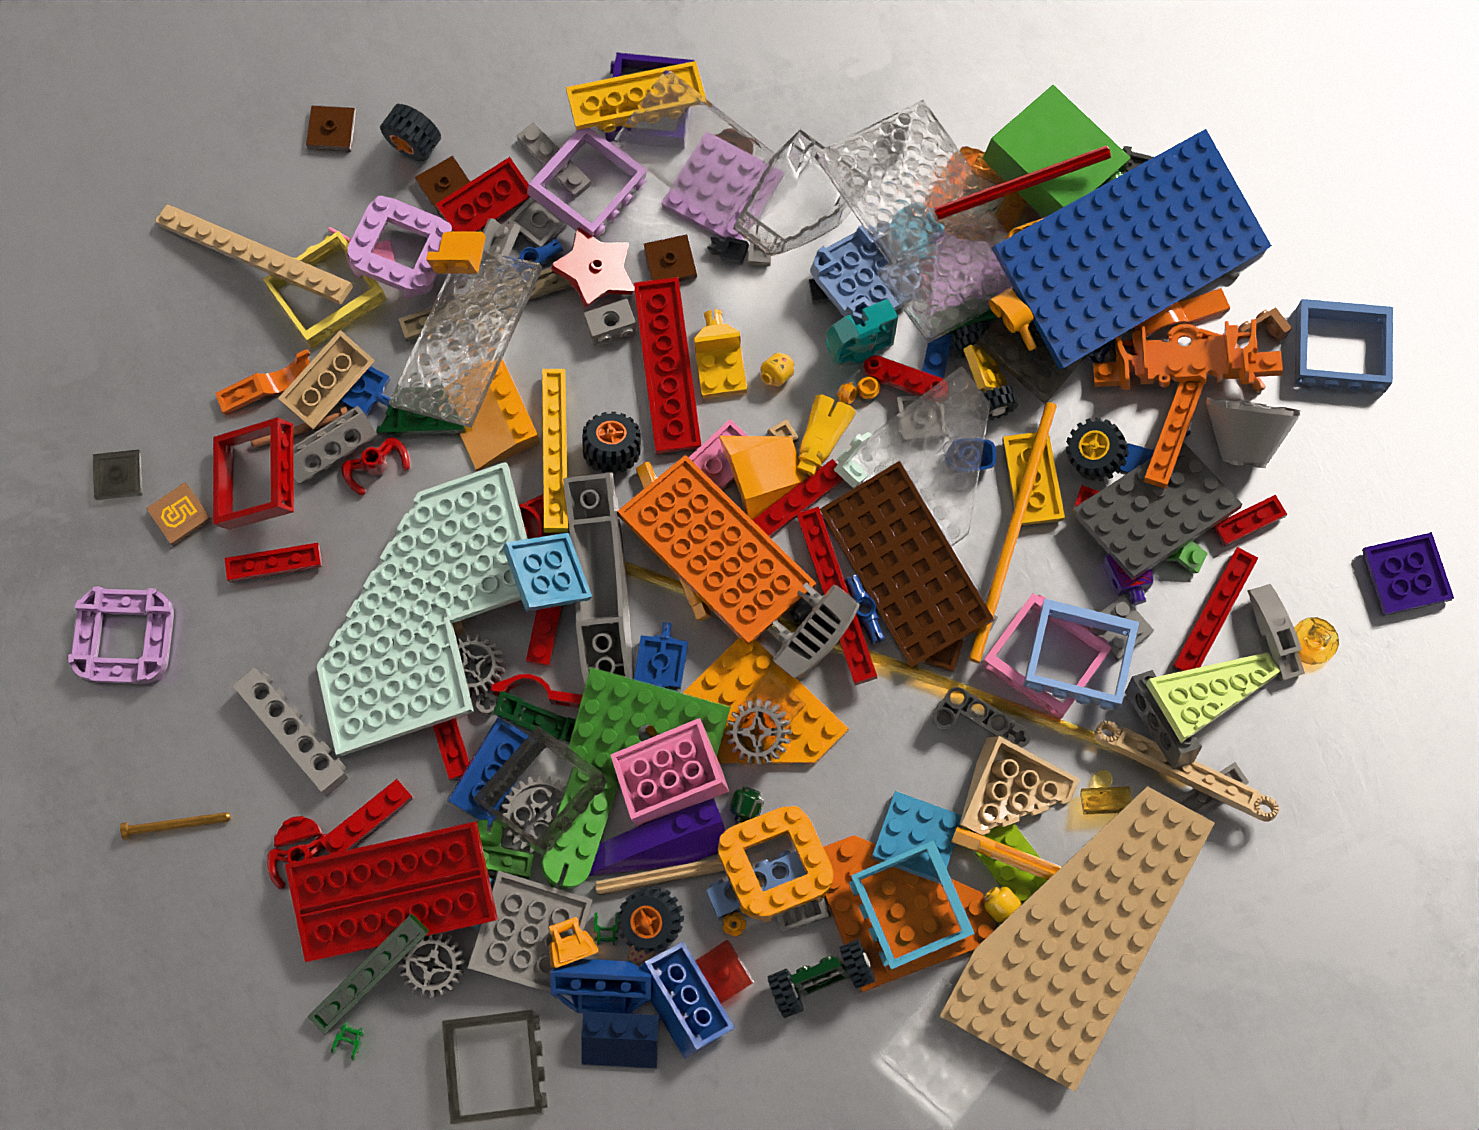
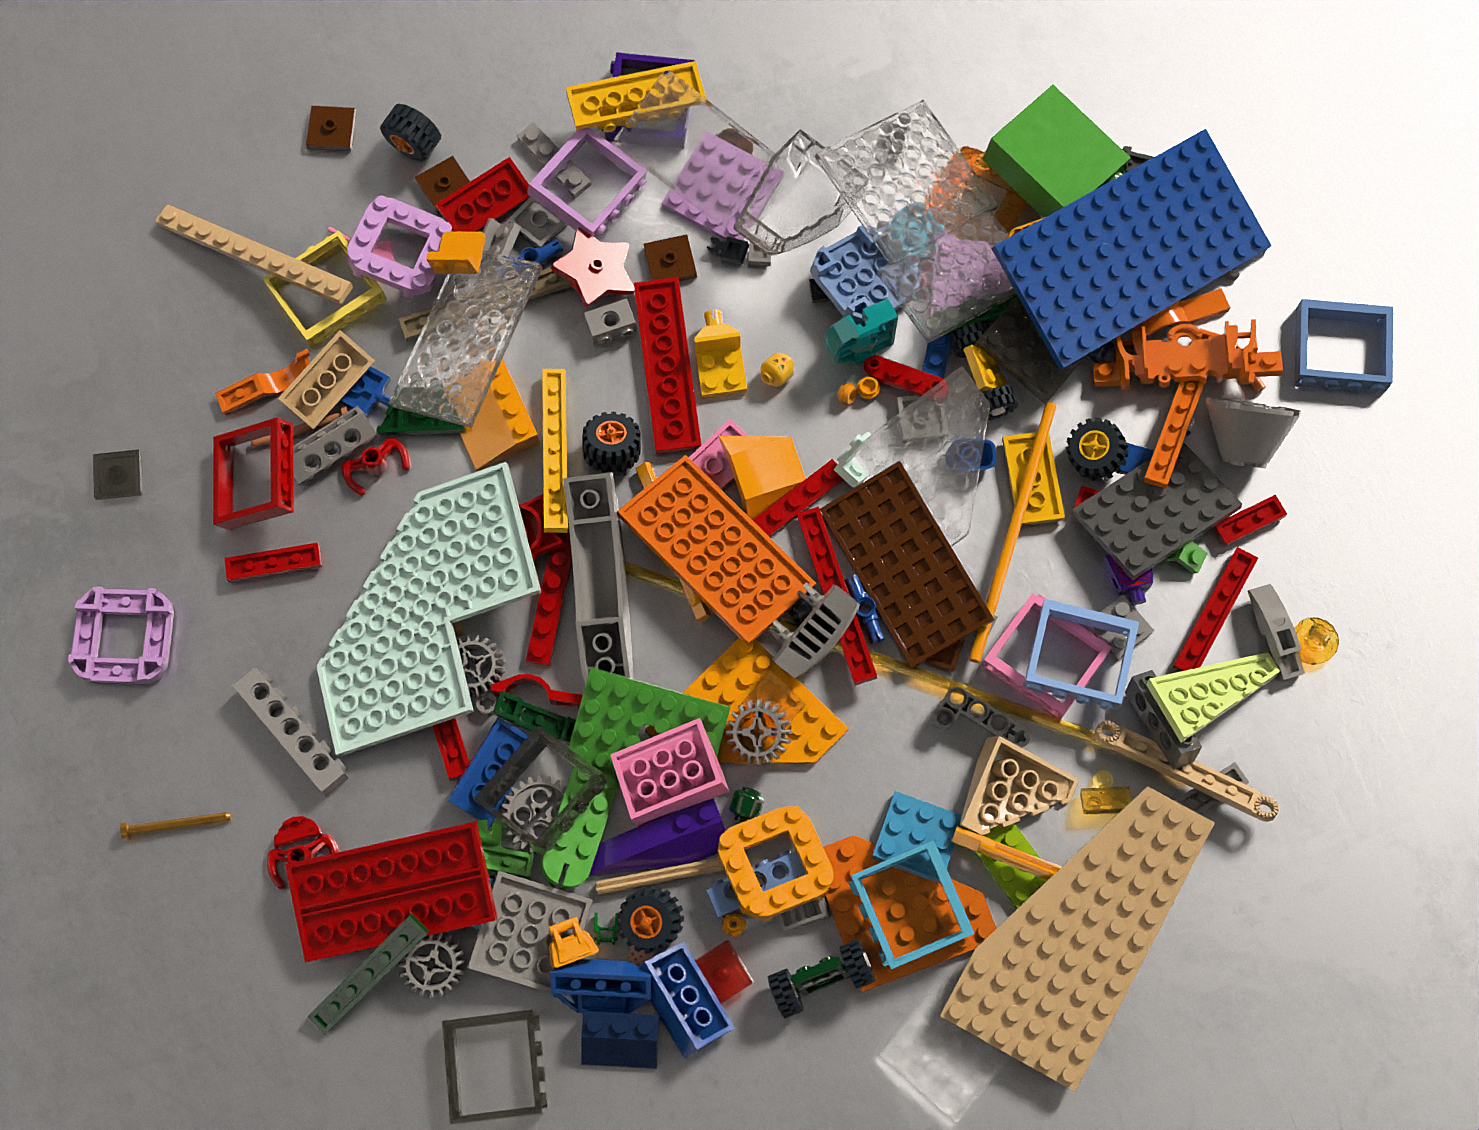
medium nougat tile [146,482,212,546] -> none
red plate [319,779,413,854] -> none
green piece [331,1022,364,1060] -> none
dark azure plate [502,533,592,612] -> none
blue plate [634,622,688,689] -> none
tan tile [767,419,799,443] -> none
yellow piece [797,394,856,476] -> none
red axle [934,146,1111,220] -> none
yellow head [984,886,1021,923] -> none
light orange beam [989,288,1037,351] -> none
medium nougat bracket [1238,307,1292,342] -> none
dark purple plate [1362,532,1454,616] -> none

